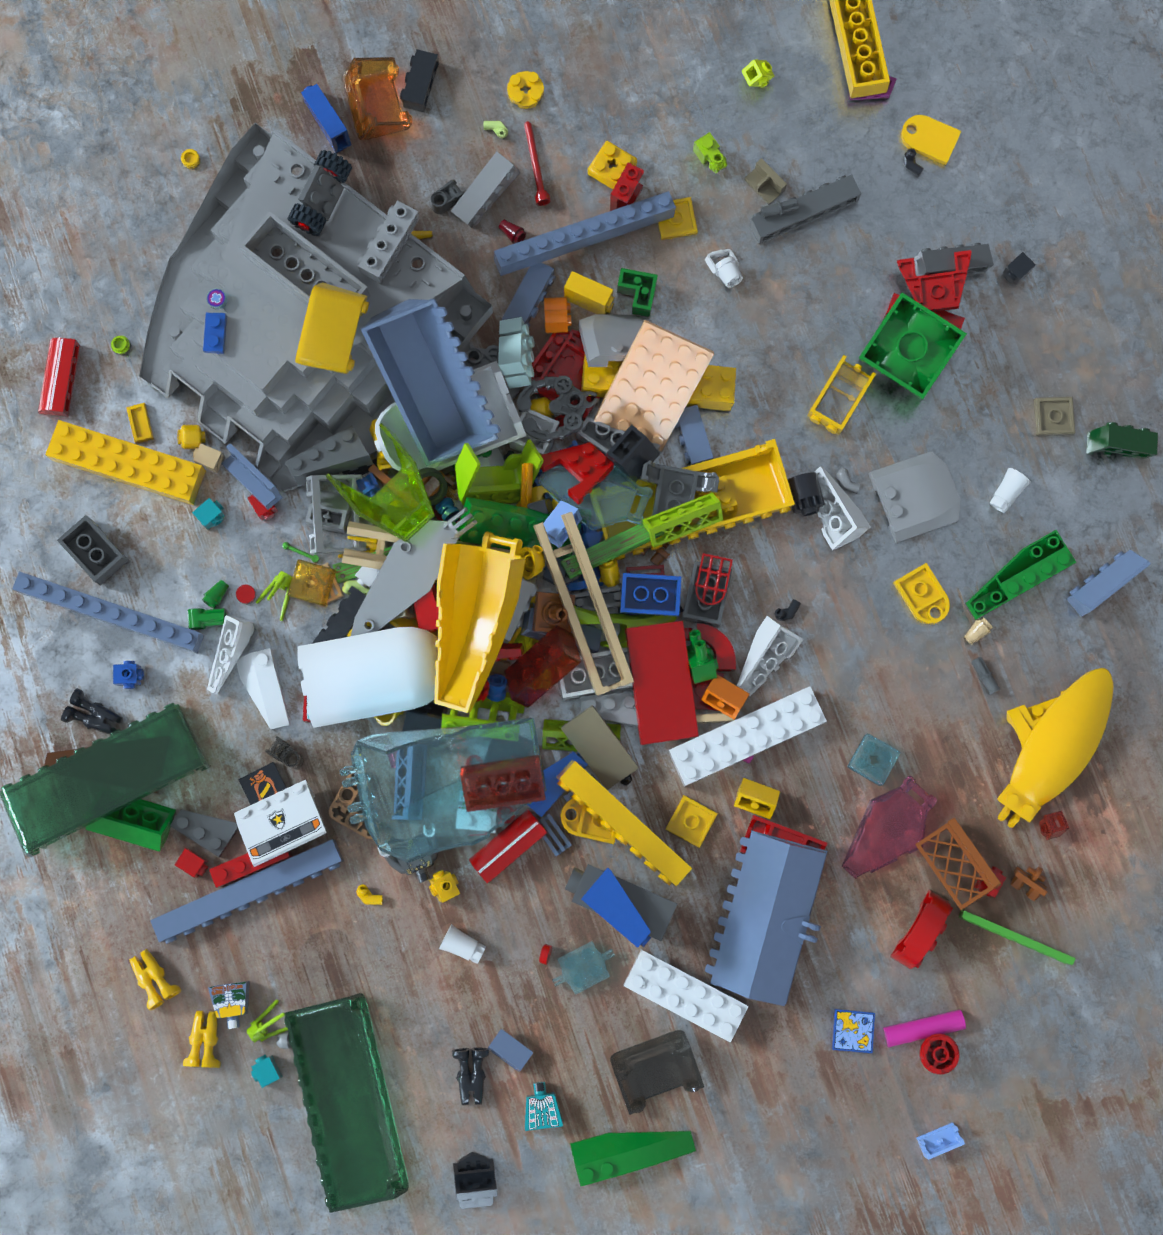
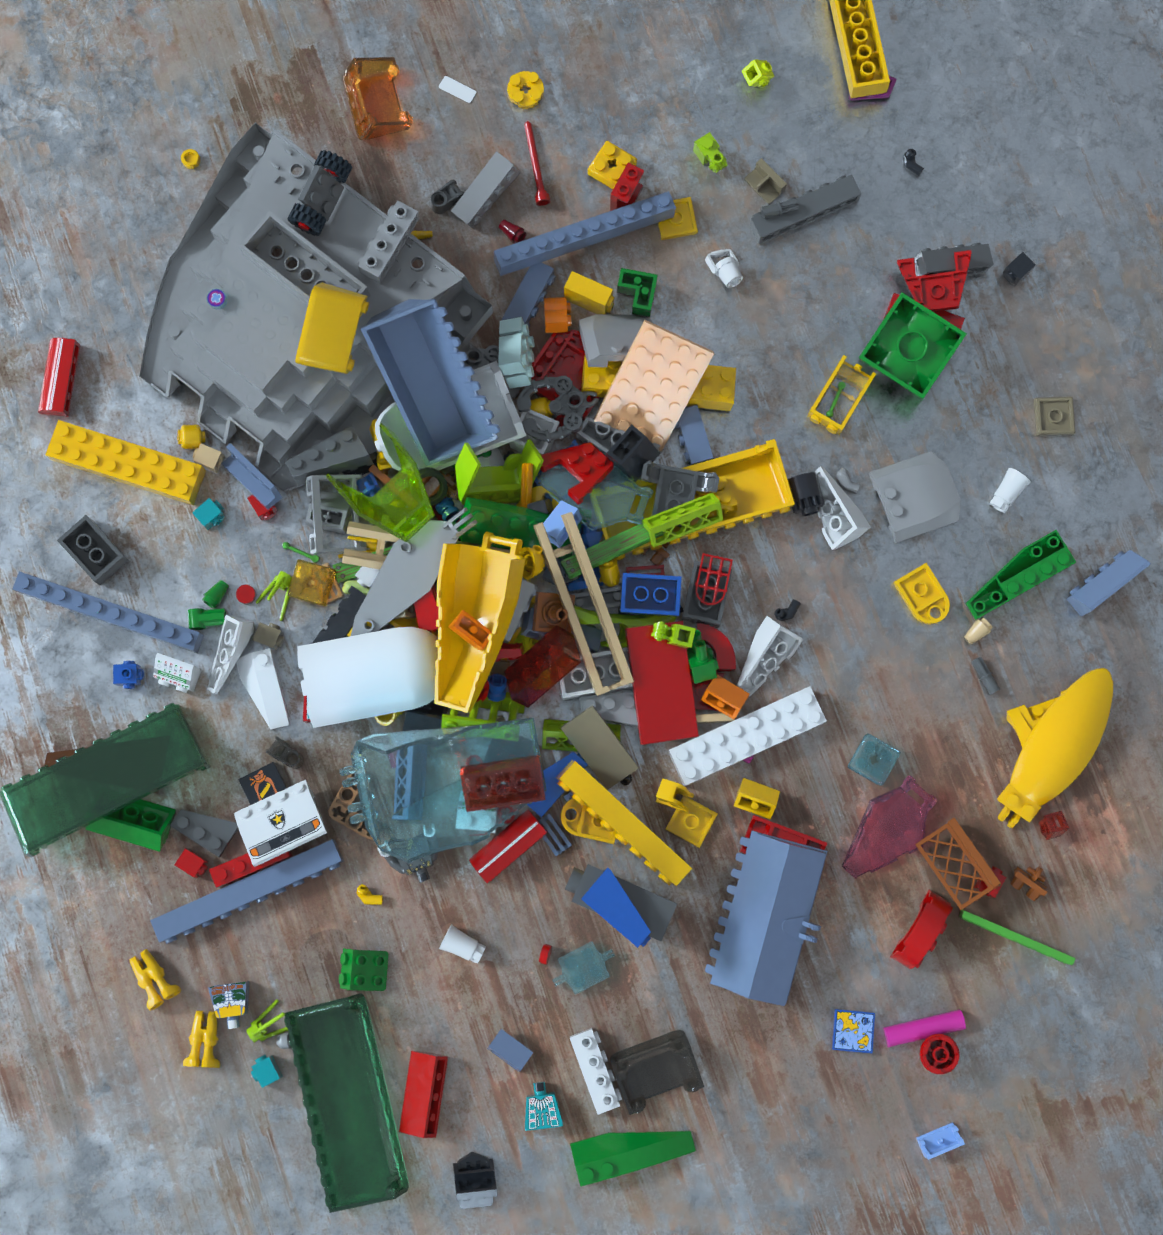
black piece [61,688,122,735] -> none
lime plate [111,335,130,354] -> none
yellow tile [126,403,154,444] -> none
blue plate [203,312,227,354] -> none
blue slope [301,84,352,154] -> none
black brick [400,49,439,112] -> none
yellow brick [429,870,460,903] -> none
black piece [452,1047,489,1105] -> none
yellowish green arm [484,121,508,138] -> none
white brick [624,950,749,1042] -> none
yellow tile [901,115,961,166] -> none
dark green wedge [1086,422,1158,459] -> none
none -> white slope [153,653,202,693]
none -> dark tan brick [252,622,285,651]
none -> green bracket [339,948,389,991]
none -> red brick [399,1051,448,1138]
none -> white sticker [439,76,476,103]
none -> orange slope [448,610,492,650]
none -> white brick [570,1028,622,1115]
none -> lime brick [651,621,696,648]
none -> yellow piece [656,778,694,813]
none -> bright green hinge [826,382,846,418]

